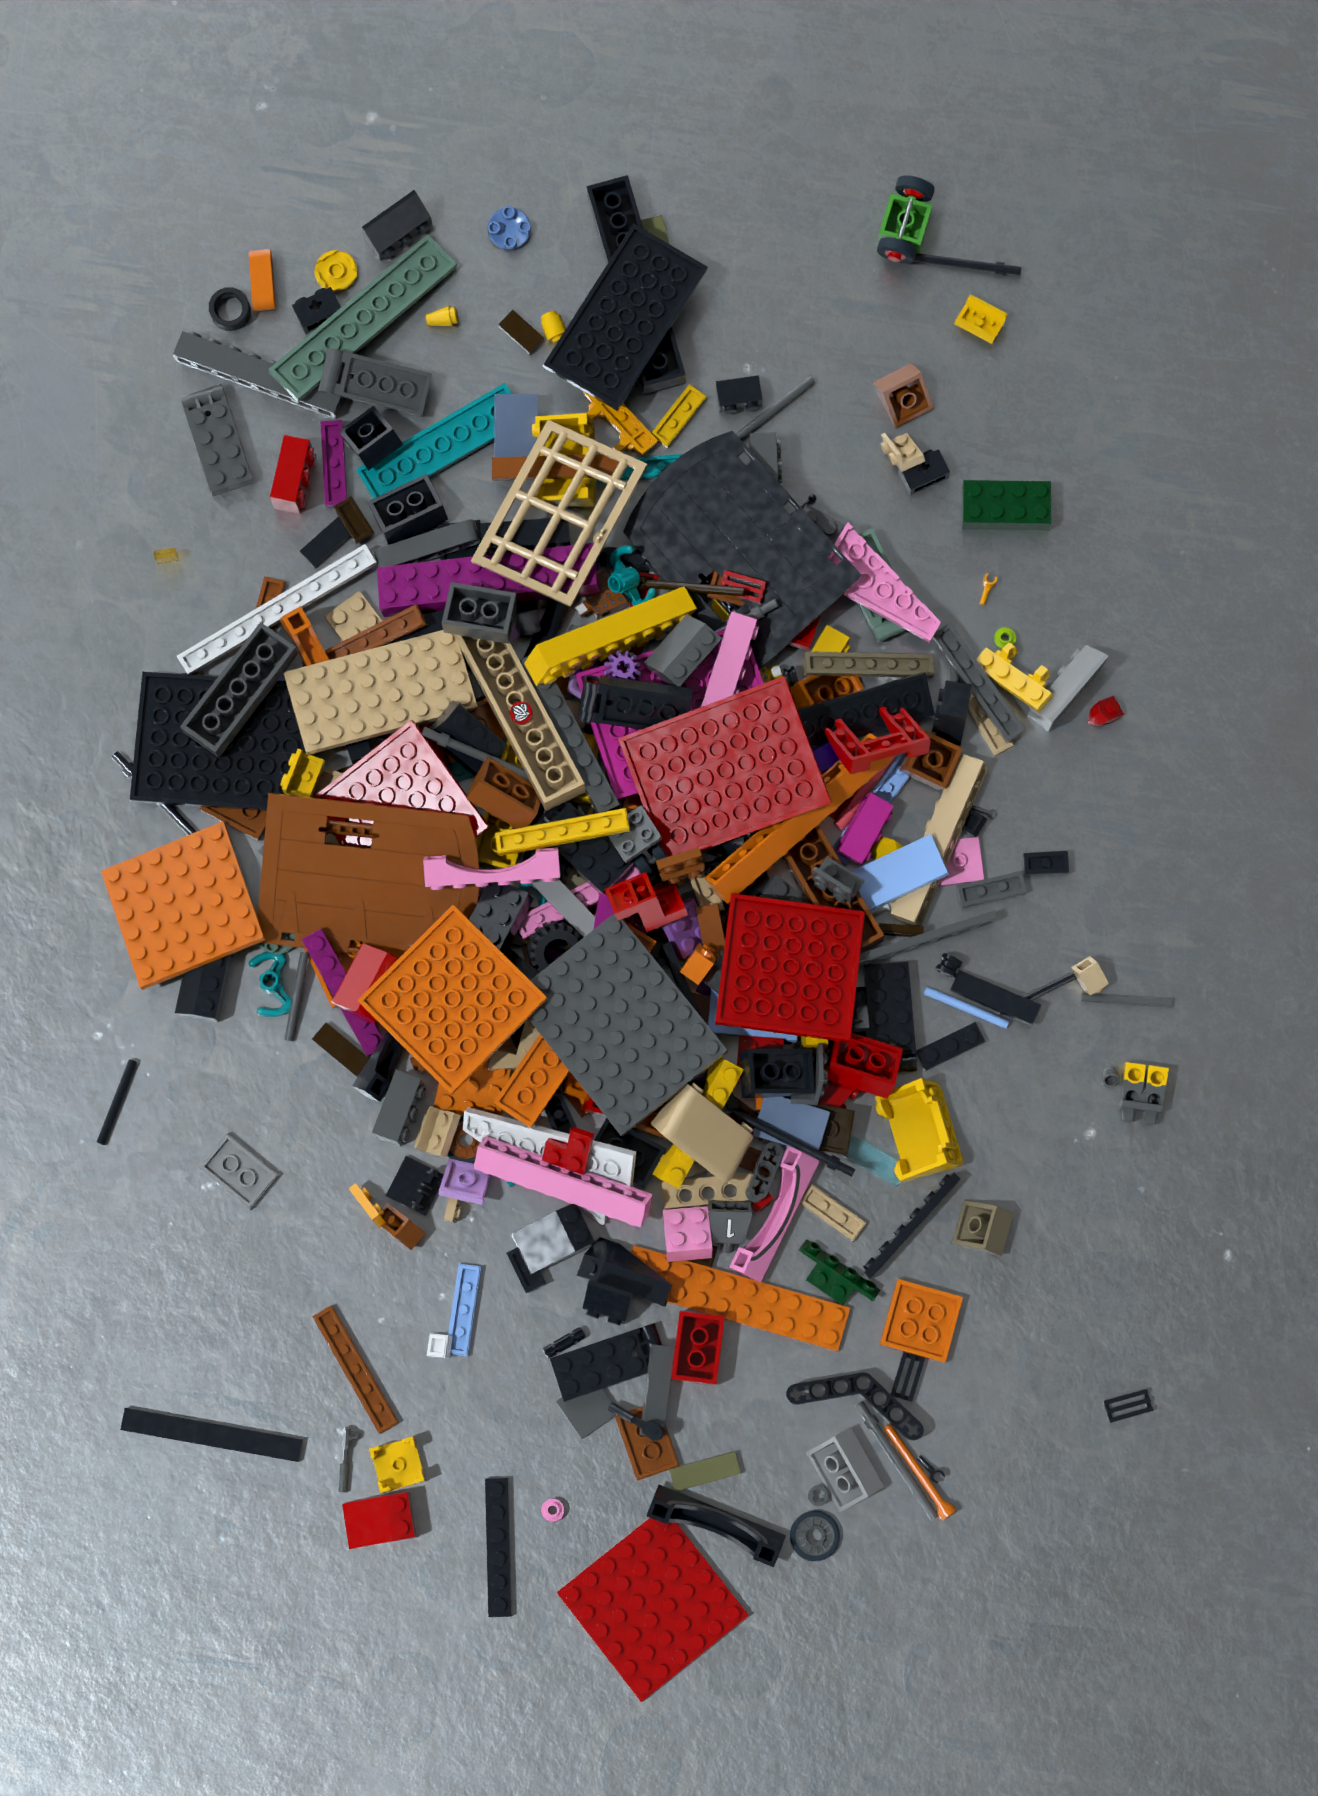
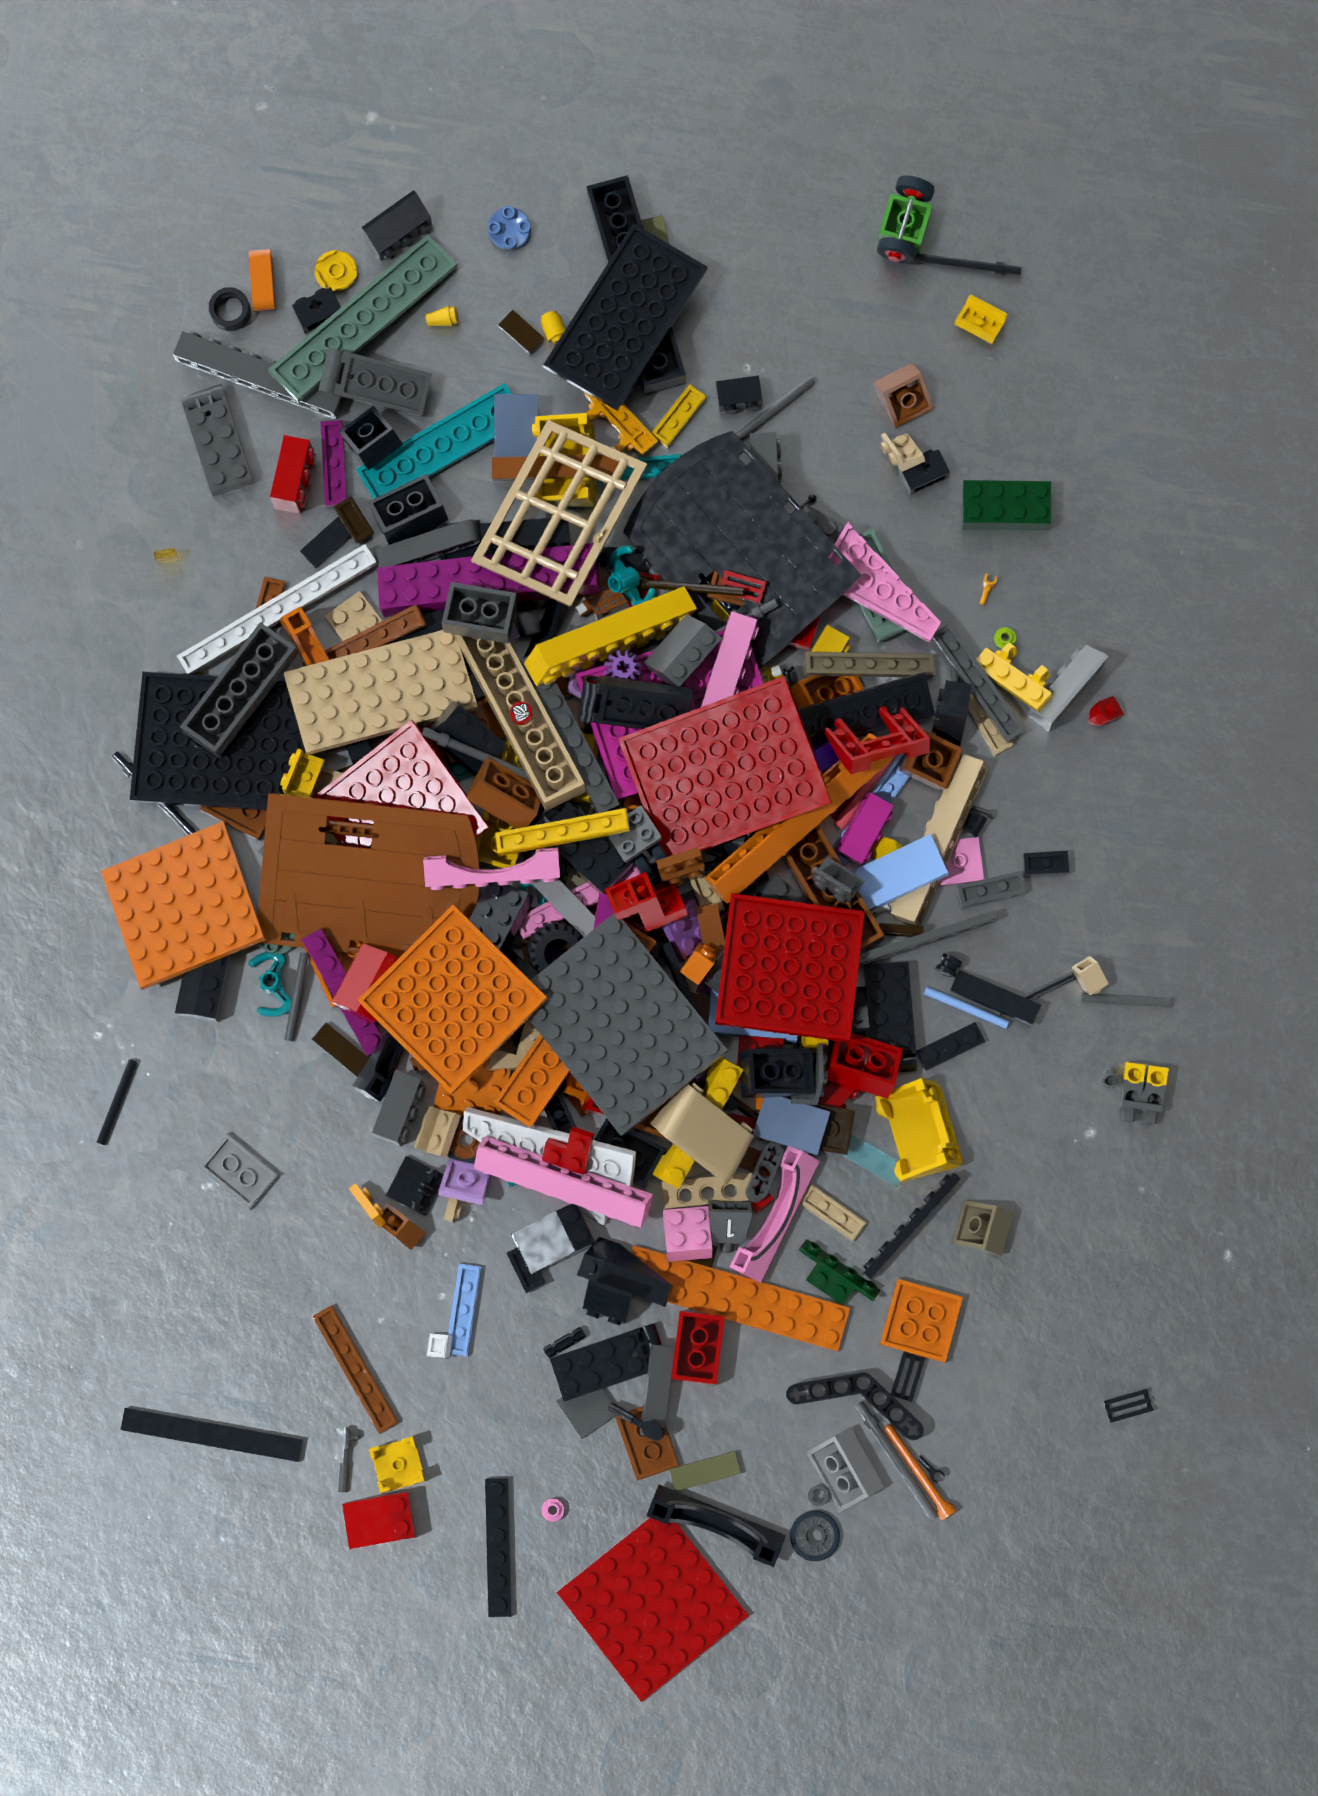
black bar [731,1108,856,1177] -> none

